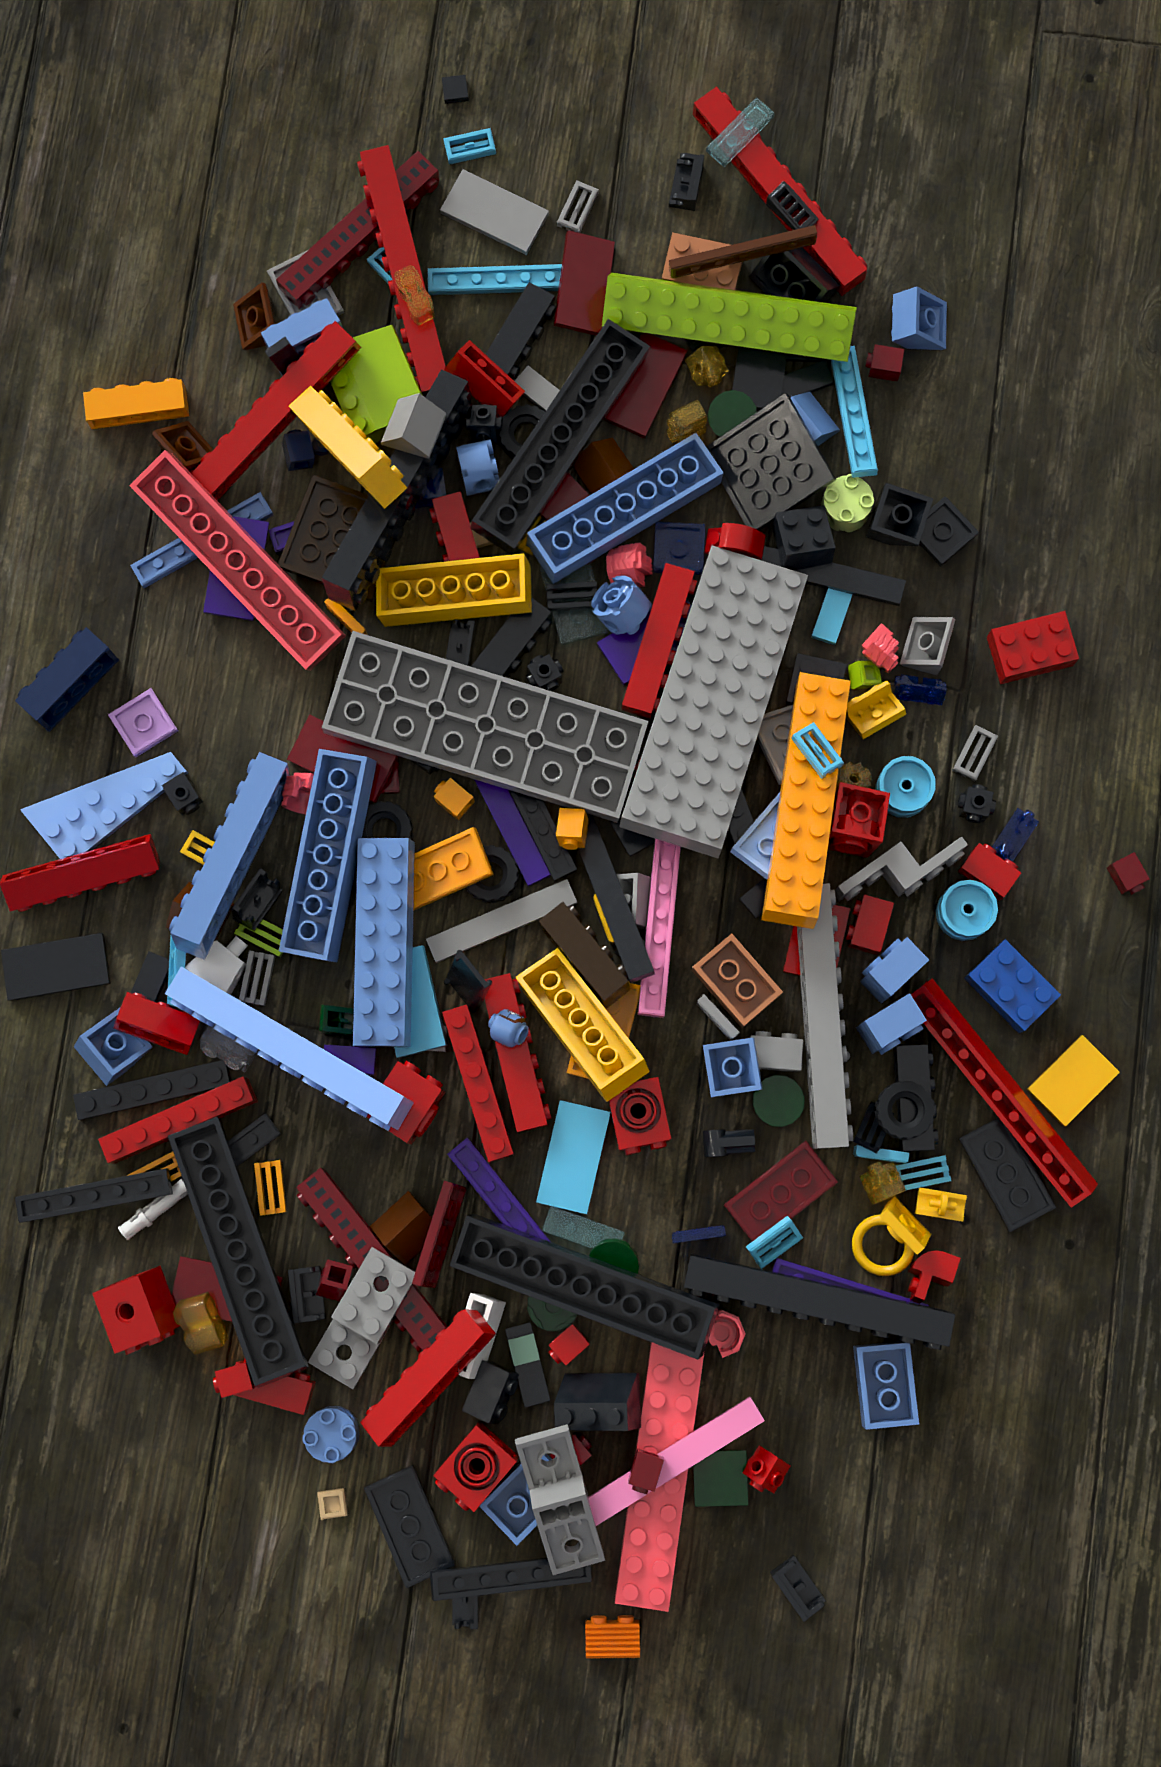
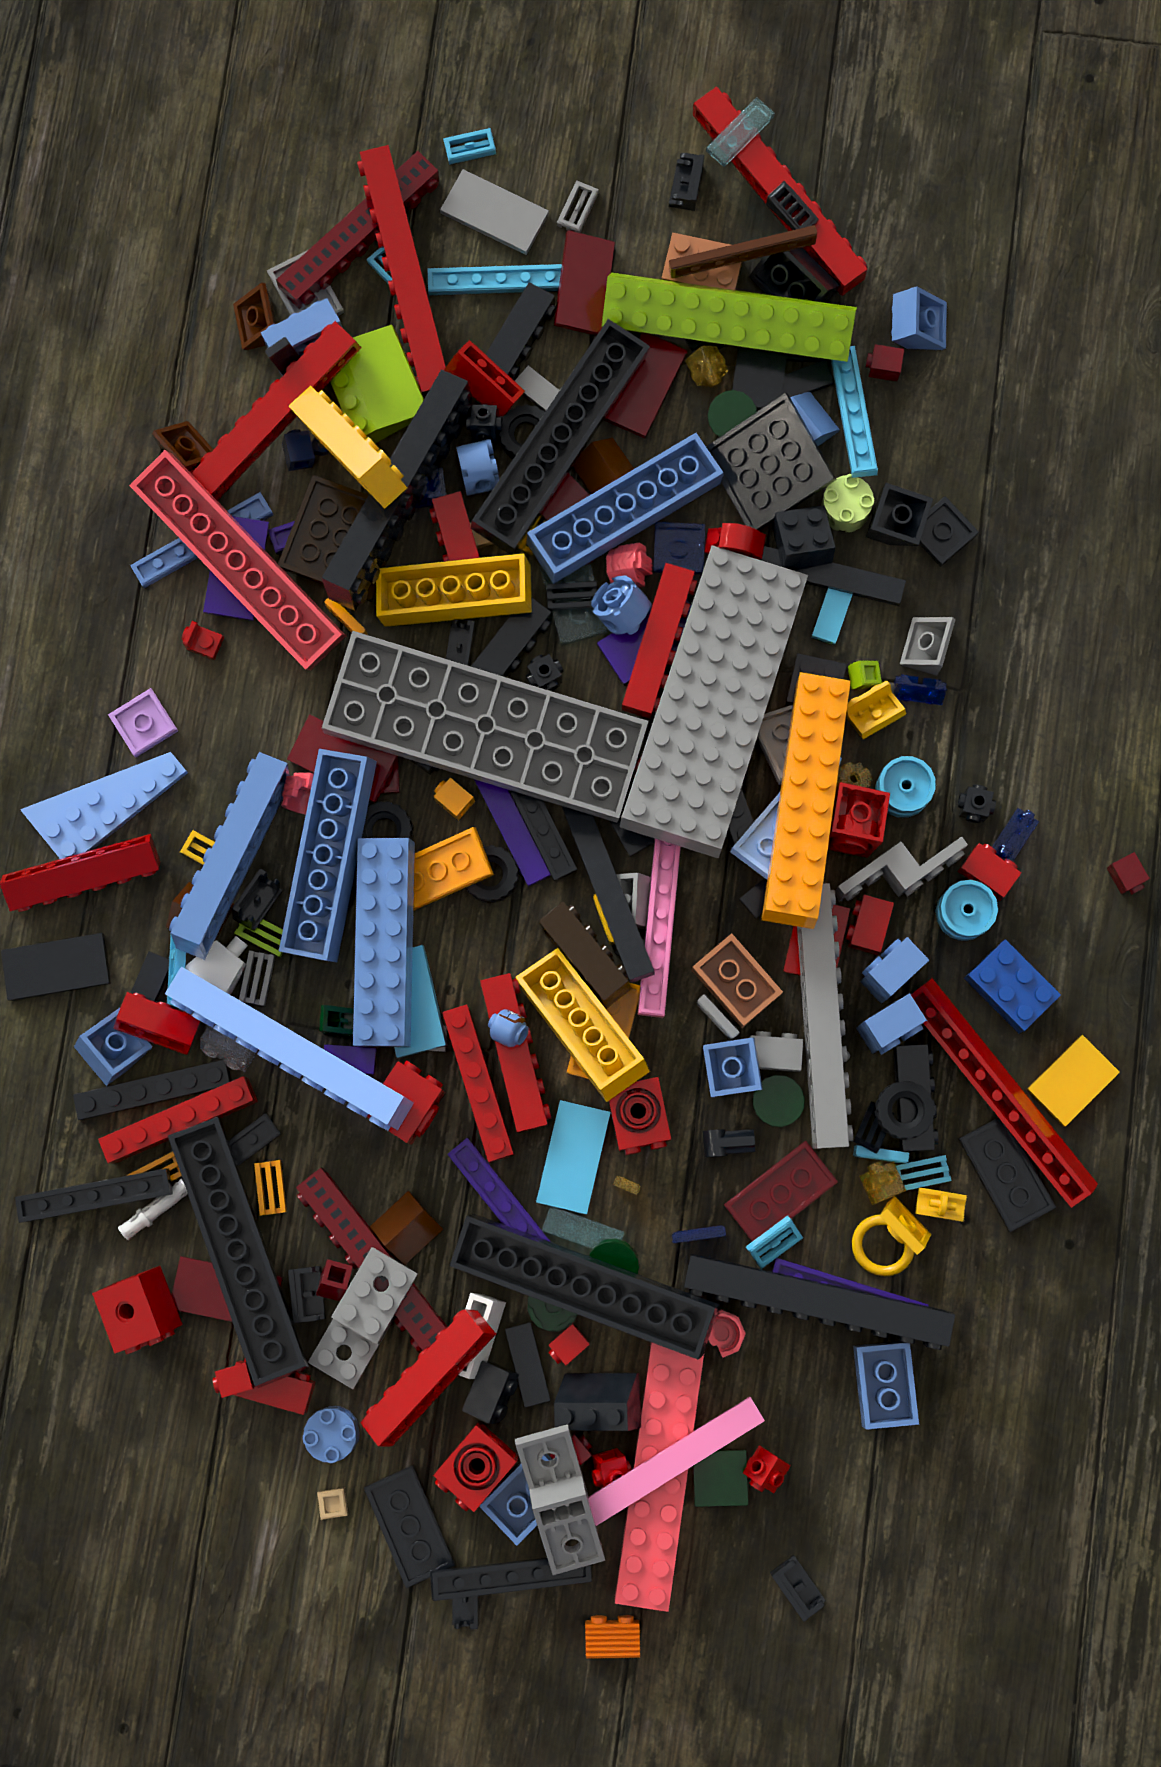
dark blue brick [15,627,119,732] -> none
light orange brick [83,378,189,429] -> none
black brick [161,772,203,815] -> none
clear yellow brick [174,1292,228,1355] -> none
light grey slope [381,393,446,459] -> none
clear yellow brick [395,265,435,325] -> none
dark red tile [412,1181,467,1288] -> none
light grey tile [426,879,577,963] -> none
black tile [442,75,469,104] -> none
black door [444,950,492,1013] -> none
sand green tile [508,1333,540,1366] -> none
light orange brick [556,808,588,850] -> none
dark red brick [628,1448,664,1494] -> none
clear yellow brick [666,400,707,443] -> none
medium azure tile [791,722,844,779] -> none
coral hair [862,623,899,673] -> none
red brick [908,1251,961,1304] -> none
light grey tile [952,725,998,782] -> none
red brick [987,611,1079,684] -> none
none -> red bracket [182,621,224,660]
none -> red brick [592,1448,632,1489]
none -> clear yellow tile [613,1175,641,1195]

